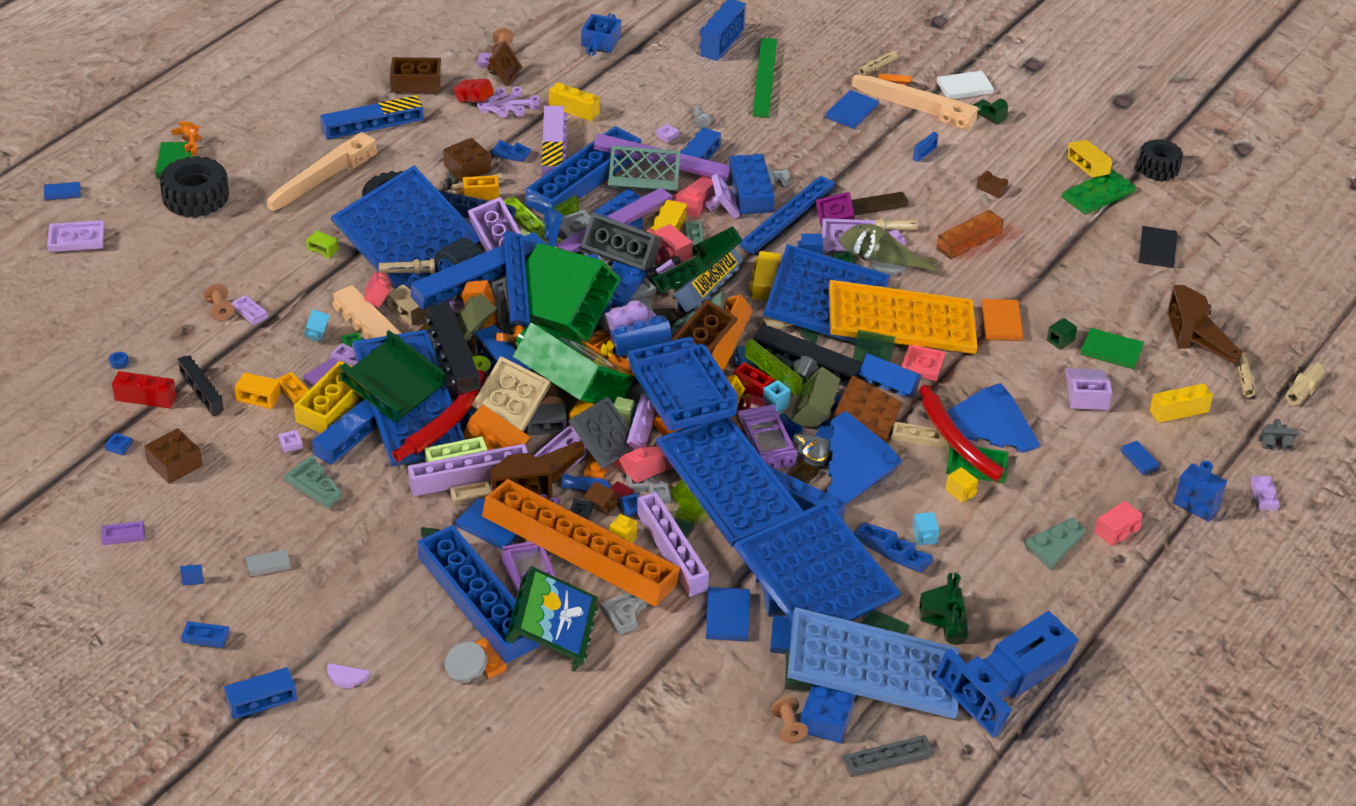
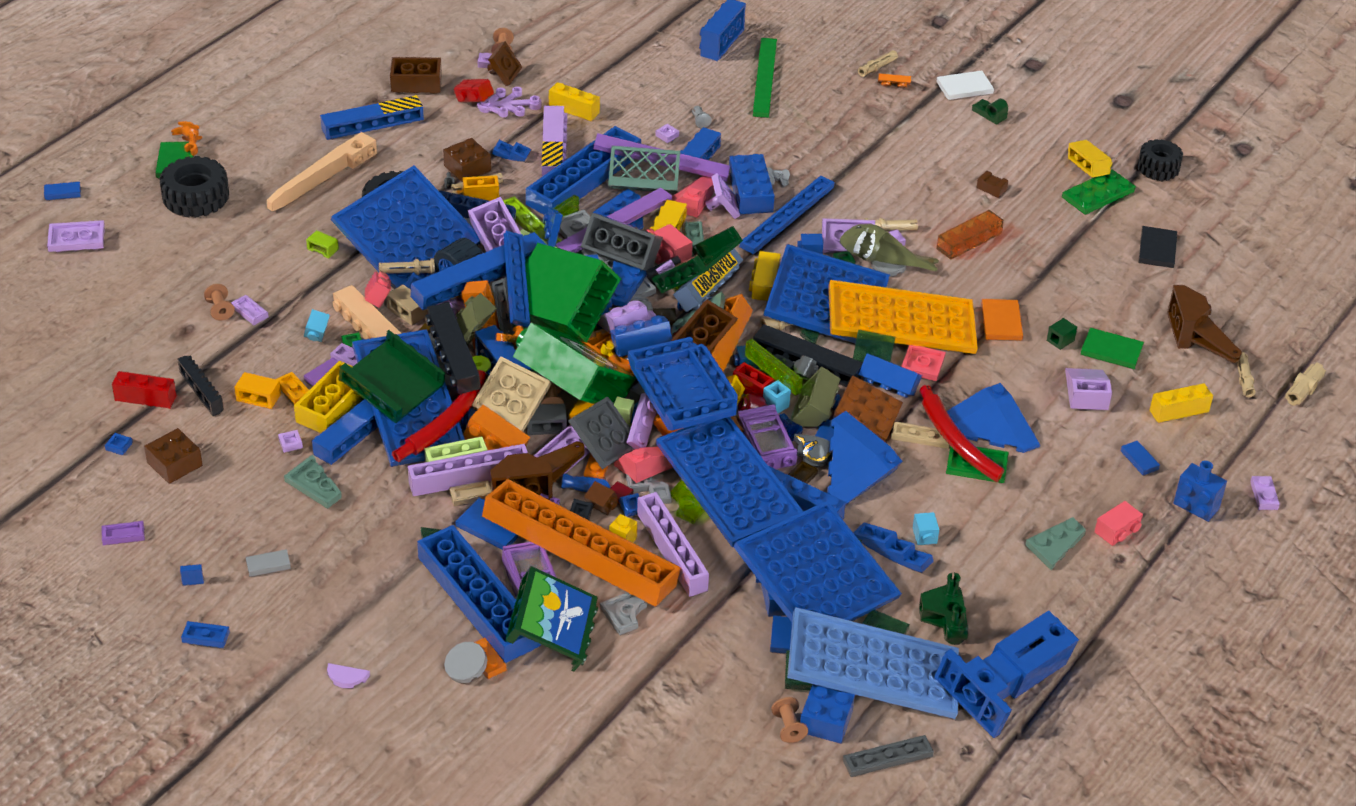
blue tile [109,352,129,369] -> none
blue brick [224,667,297,719] -> none
blue brick [581,13,622,56] -> none
clear green tile [675,517,694,539] -> none
blue tile [706,587,750,641] -> none
magenta plate [816,192,855,228] -> none
blue tile [826,90,879,129] -> none
light nougat piece [852,75,978,131] -> none
dark brown tile [852,191,909,215] -> none
blue tile [913,132,939,162] -> none
yellow brick [945,467,978,503] -> none
dark grey hips [1258,419,1298,450] -> none

